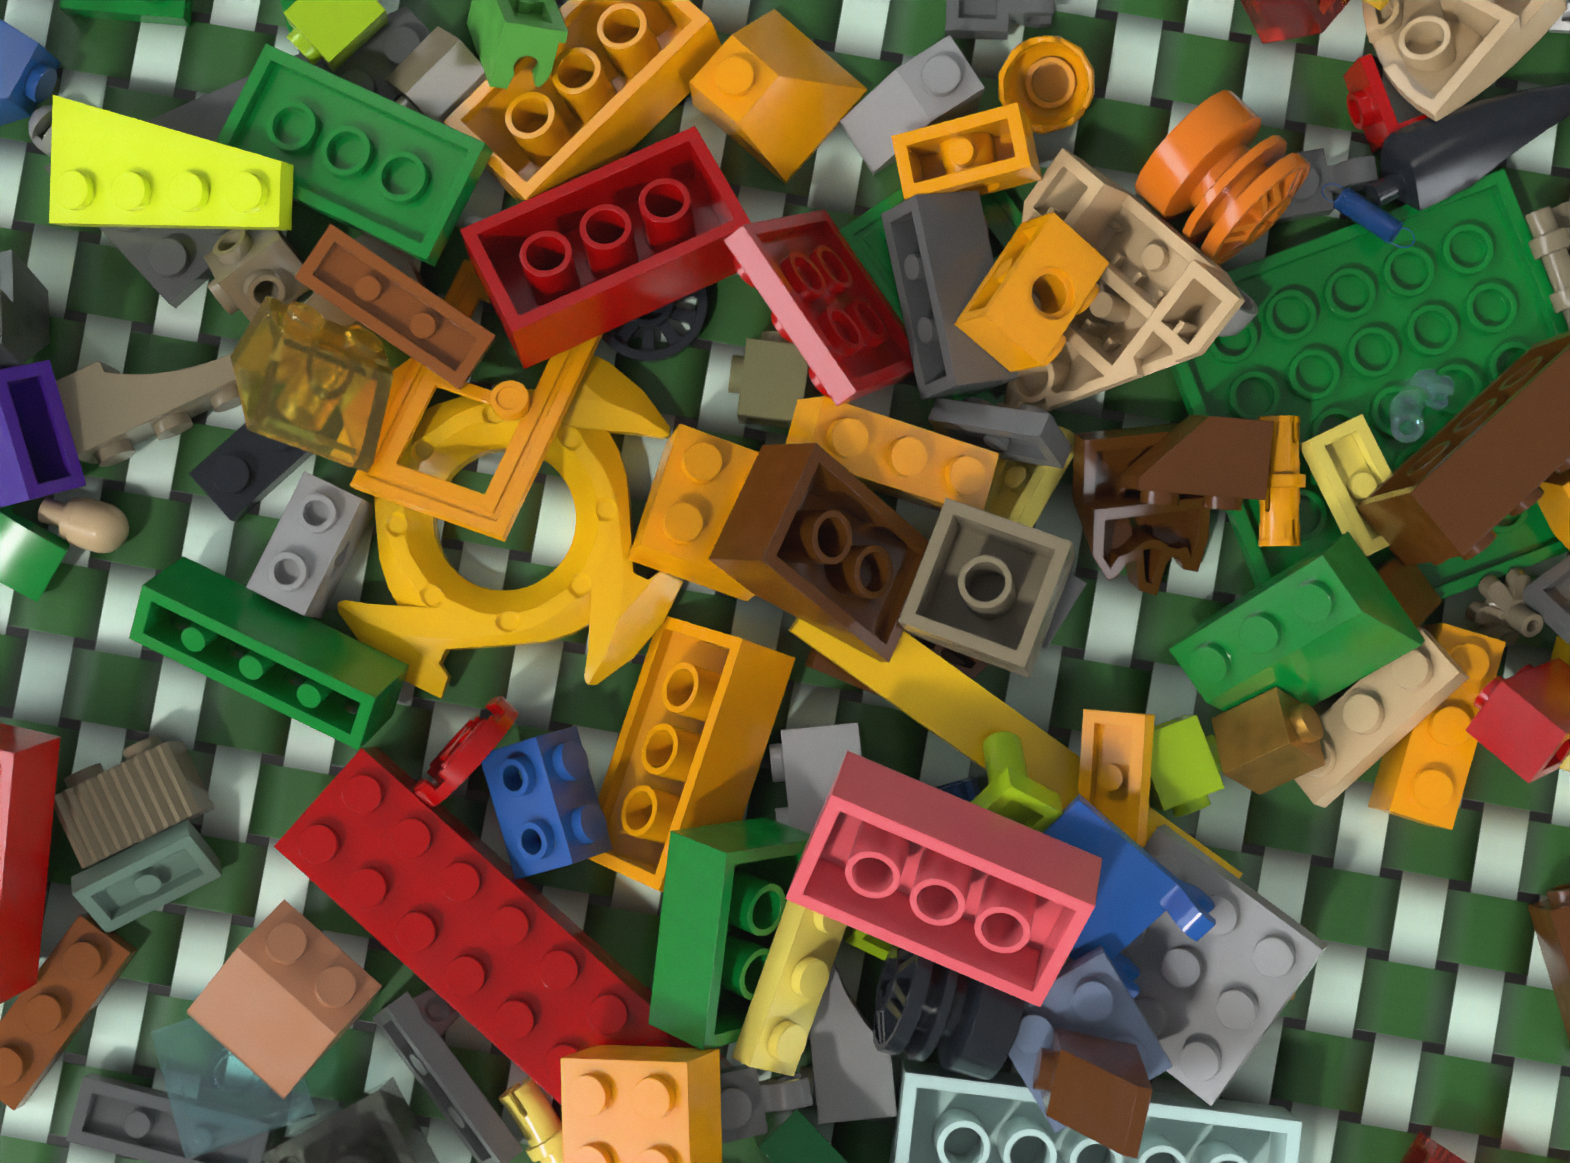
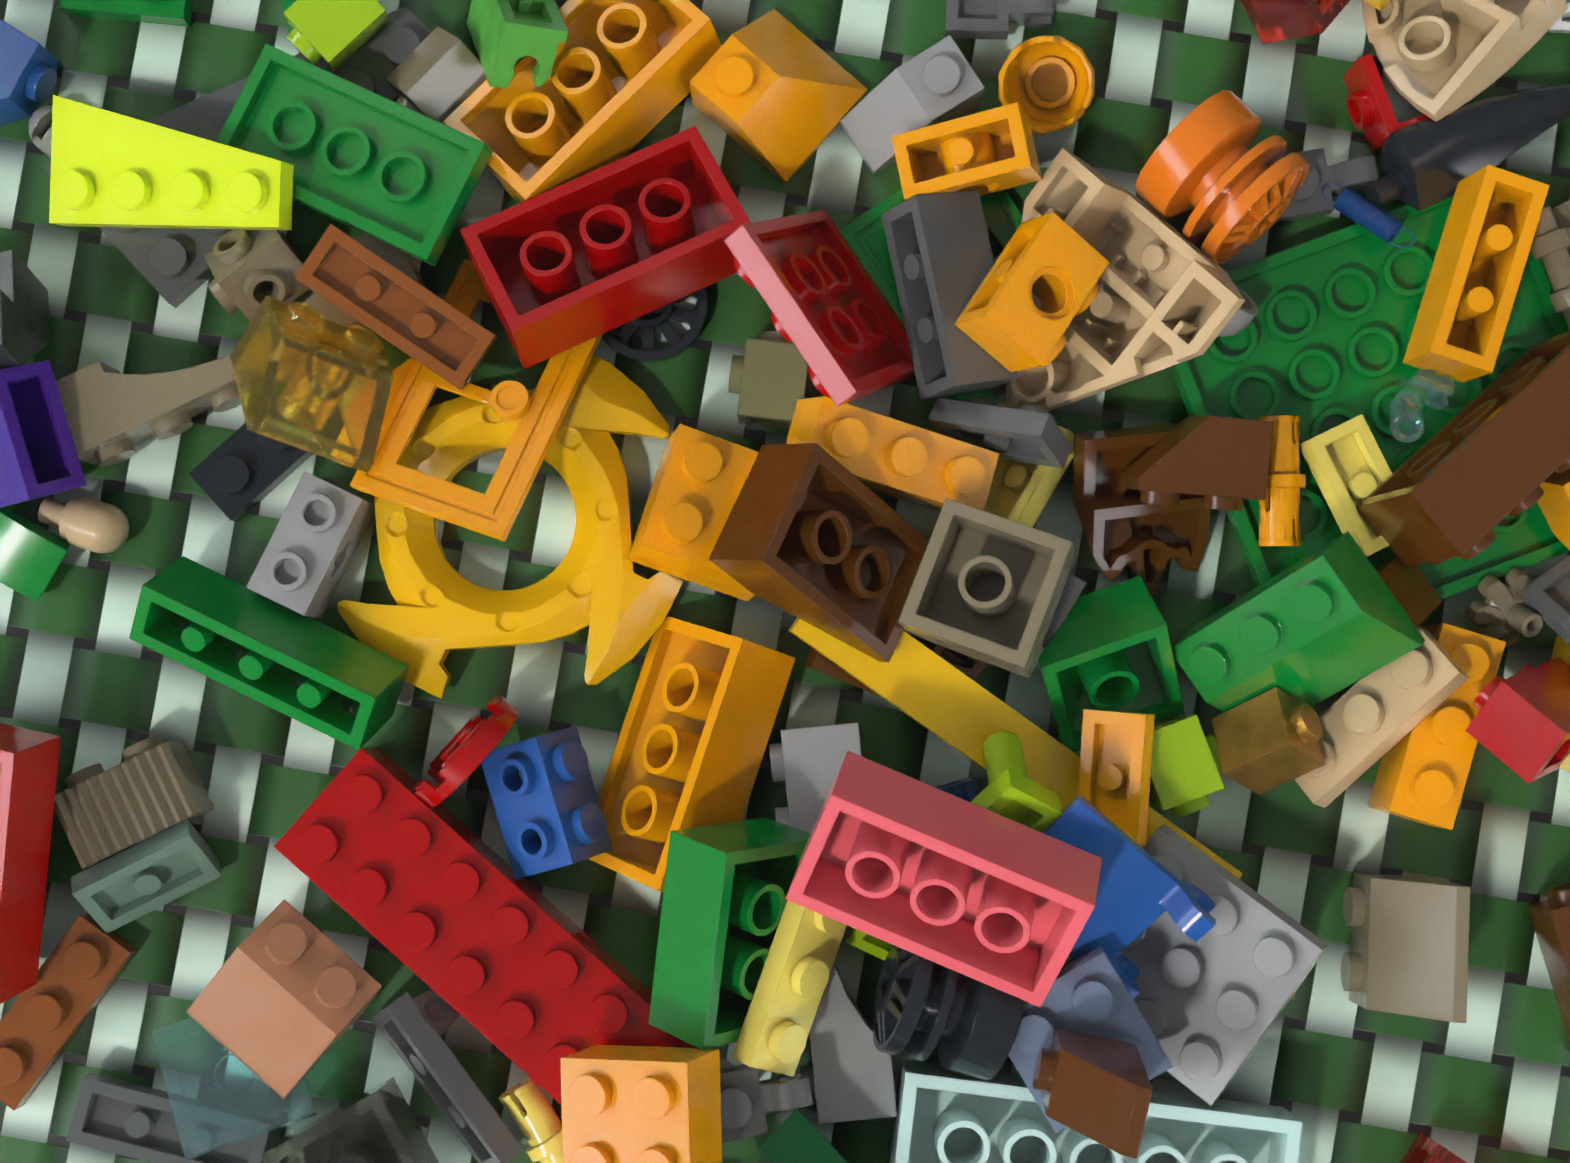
none -> green slope [1038,576,1185,752]
none -> dark tan slope [1341,873,1470,1023]
none -> light orange brick [1403,165,1550,383]

